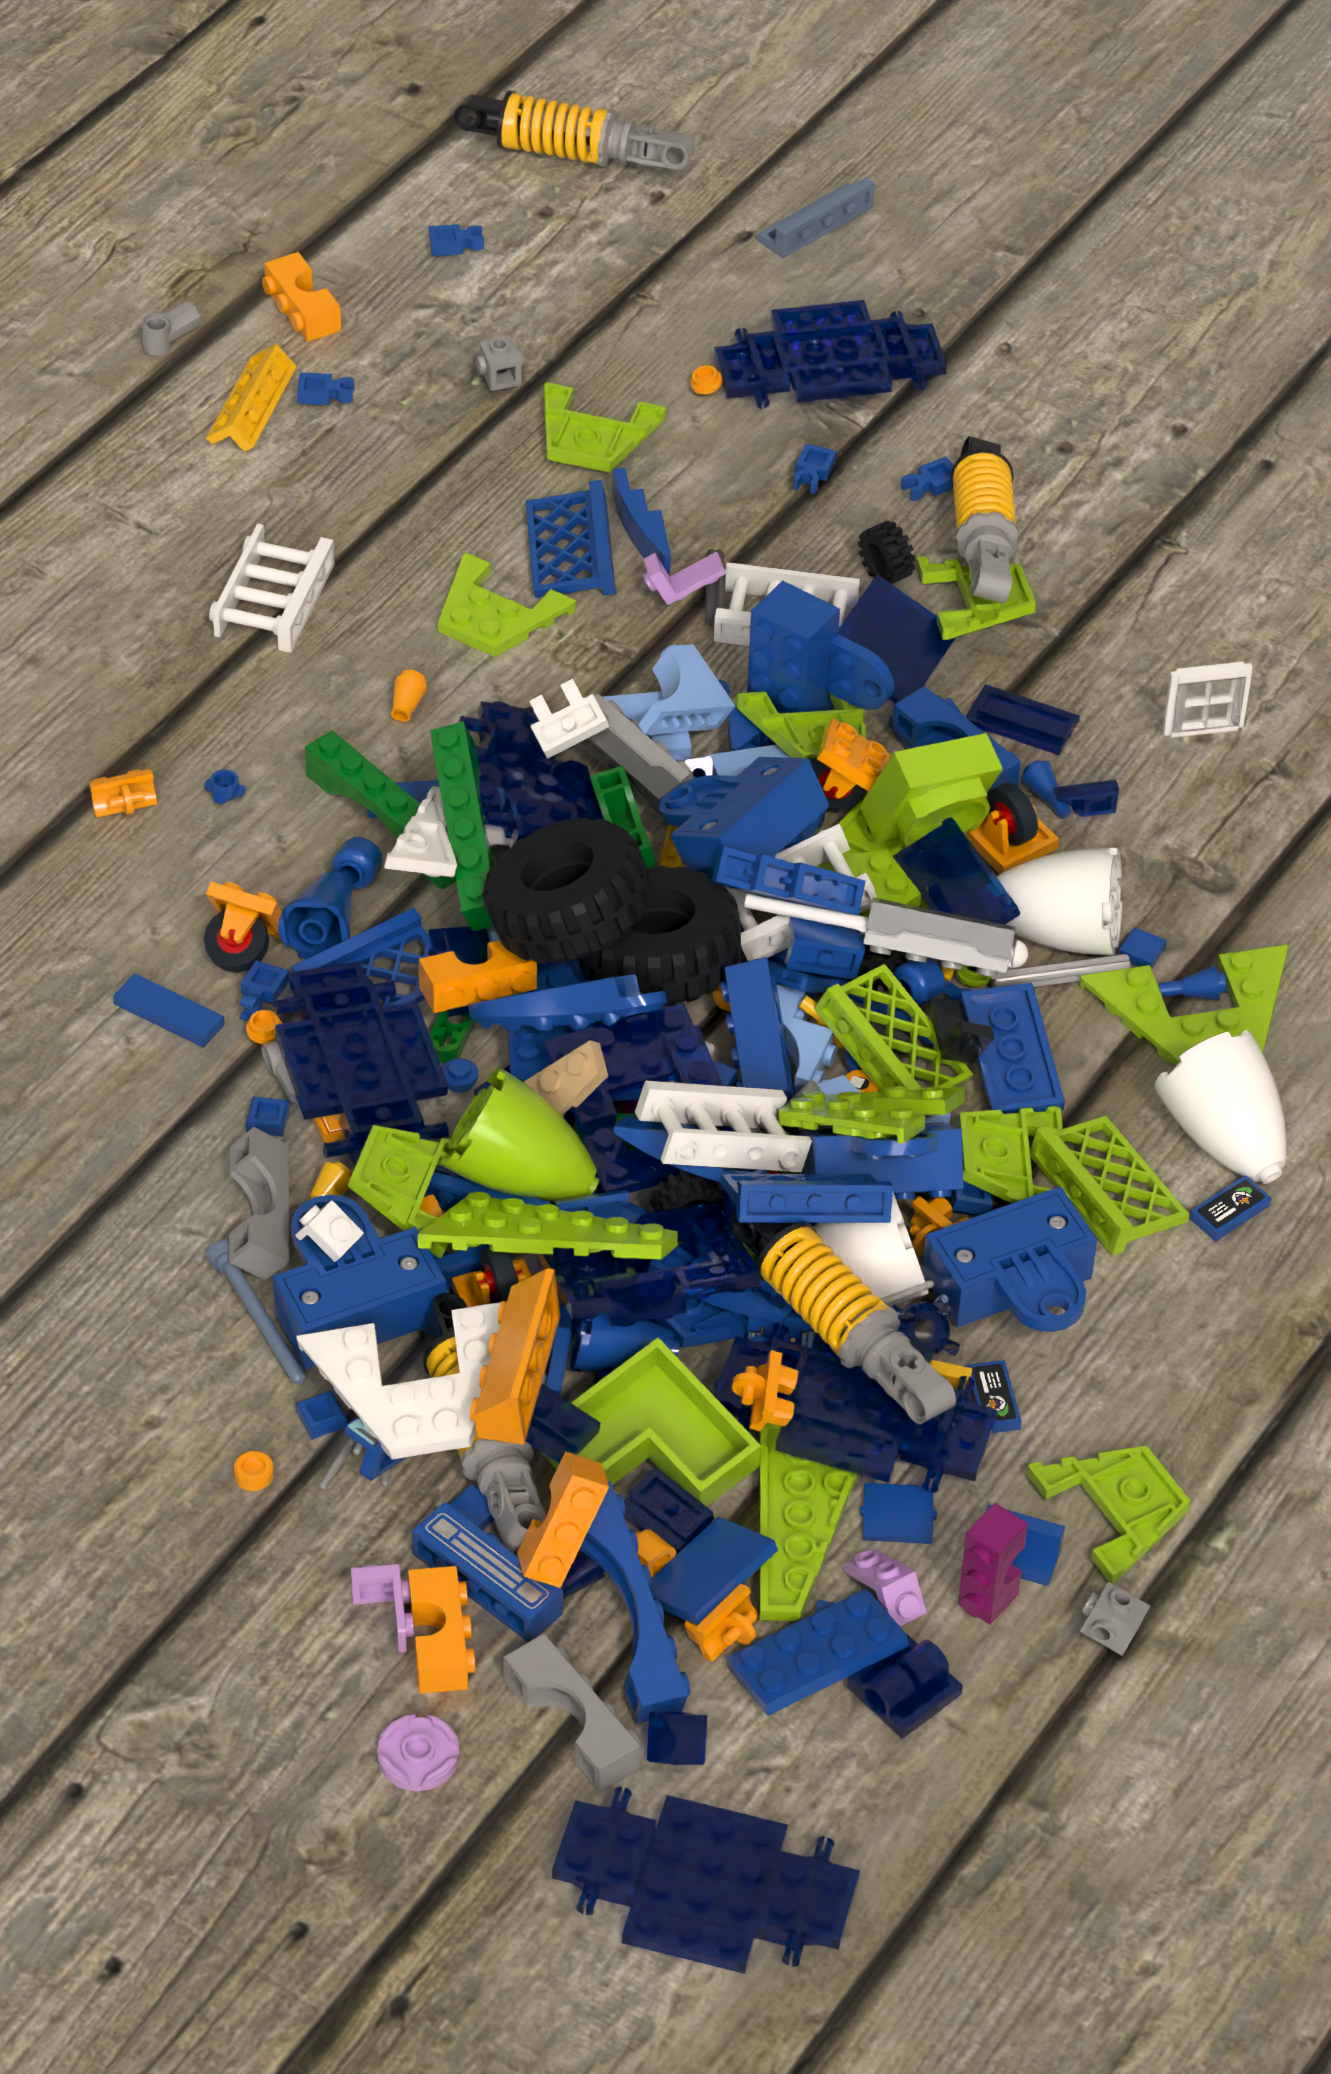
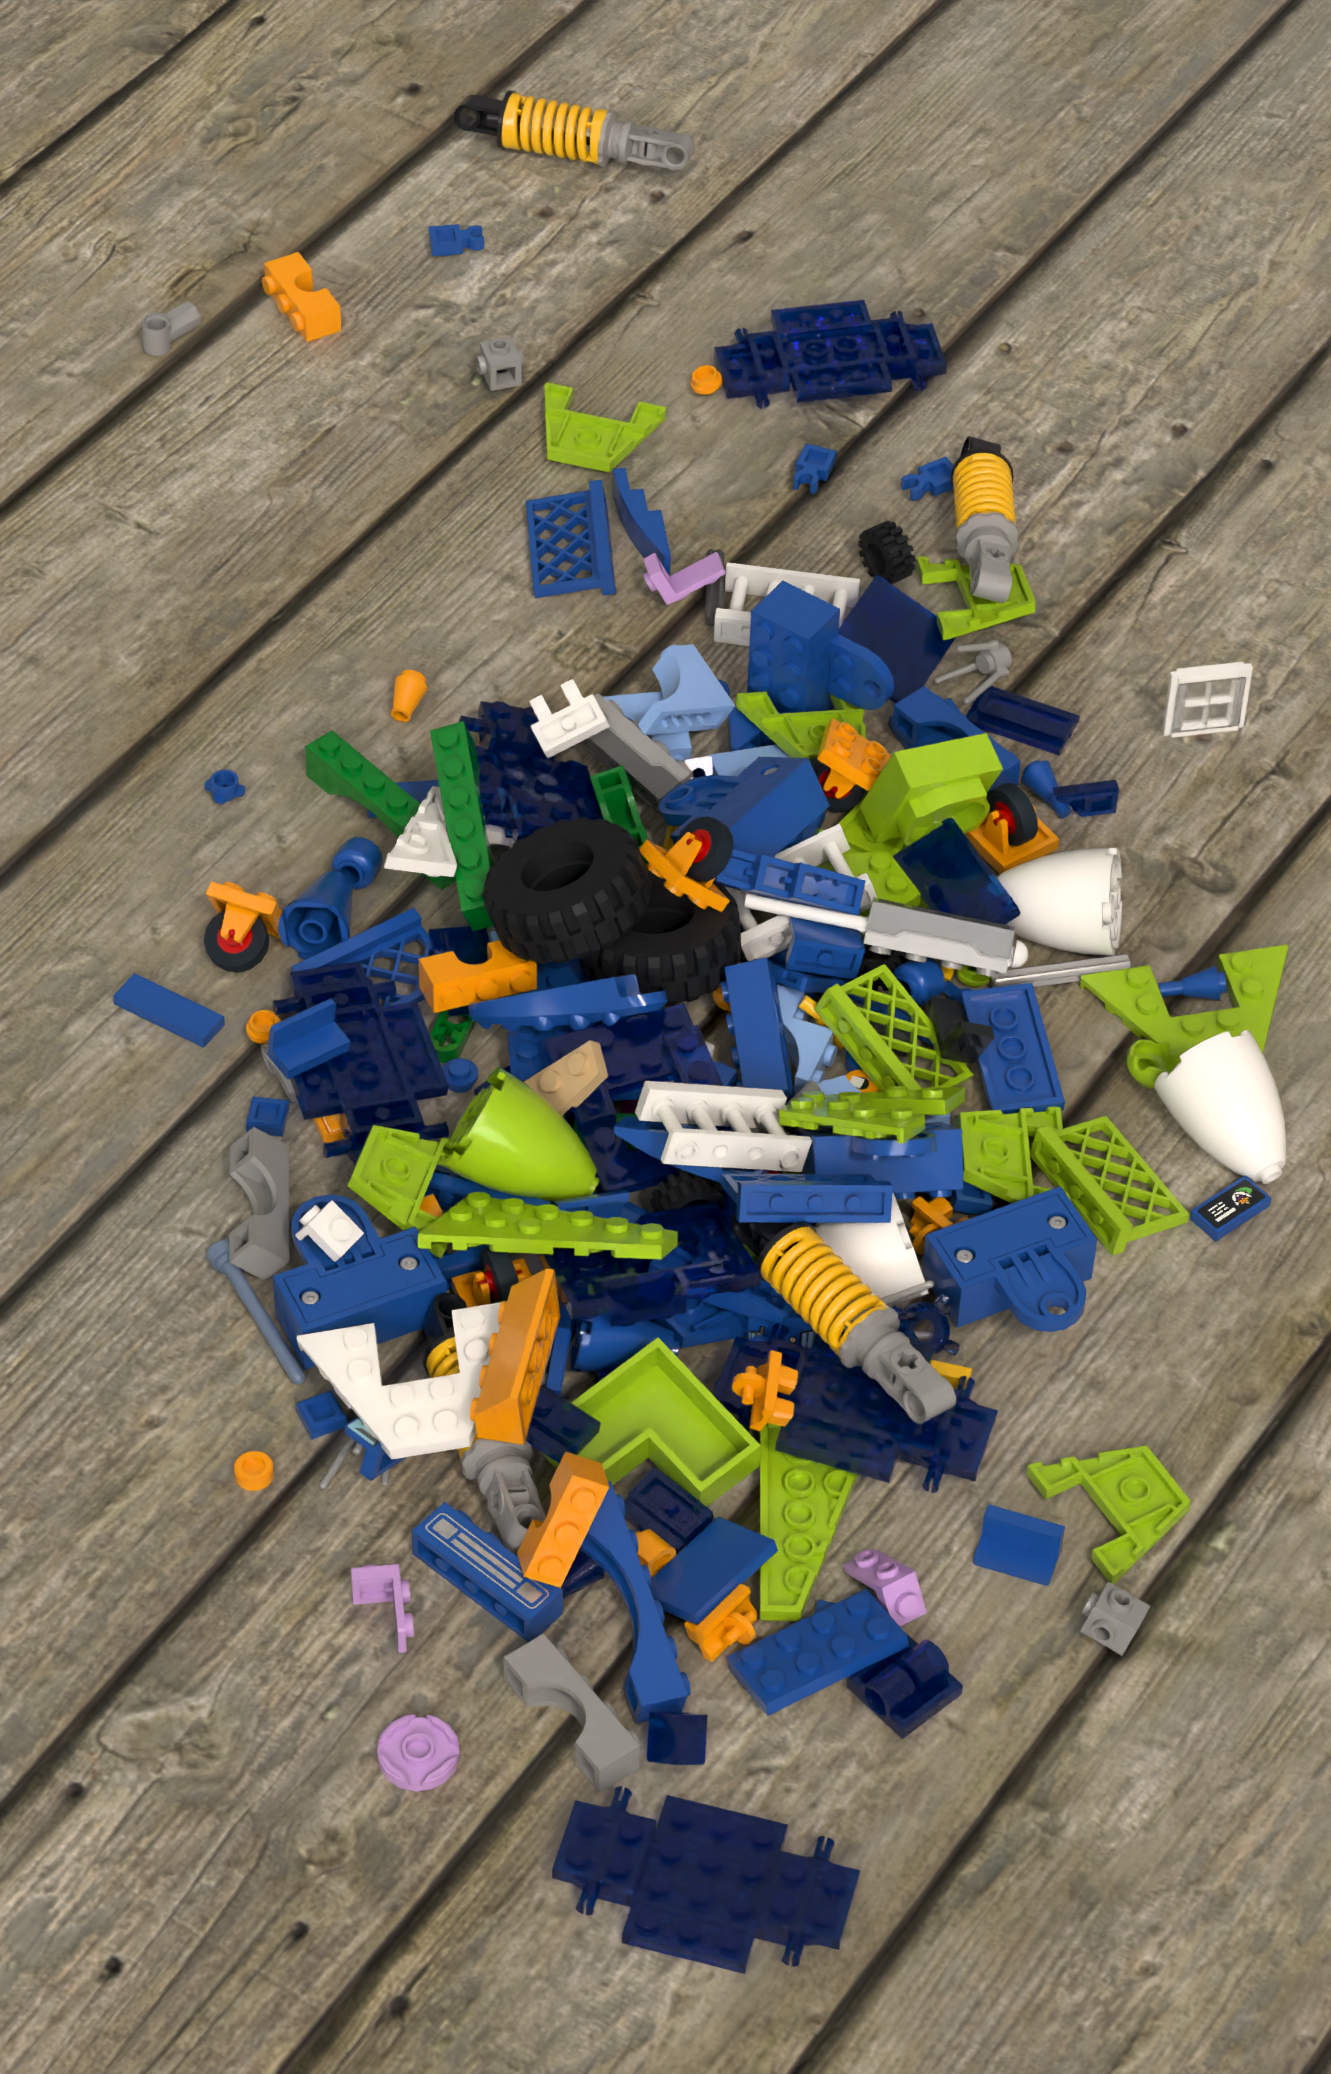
light orange hips [89,769,157,818] -> none
yellow fence [206,343,297,452] -> none
white fence [209,523,335,653] -> none
blue plate [240,960,289,1021] -> none
blue plate [297,373,354,405] -> none
yellow cone [309,1162,352,1200] -> none
light orange arch [408,1566,475,1694] -> none
lime wing [438,552,576,657] -> none
blue tile [449,1484,494,1530] -> none
sand blue fence [758,177,875,259] -> none
blue piece [859,1483,937,1544] -> none
magenta arch [958,1503,1028,1625] -> none
tile [967,1360,1022,1434] -> none
blue tile [1119,927,1167,970] -> none
none -> blue panel [267,998,351,1080]
none -> plate [639,816,734,912]
none -> light grey plant [934,639,1012,705]
none -> lime hair [1126,1040,1183,1089]

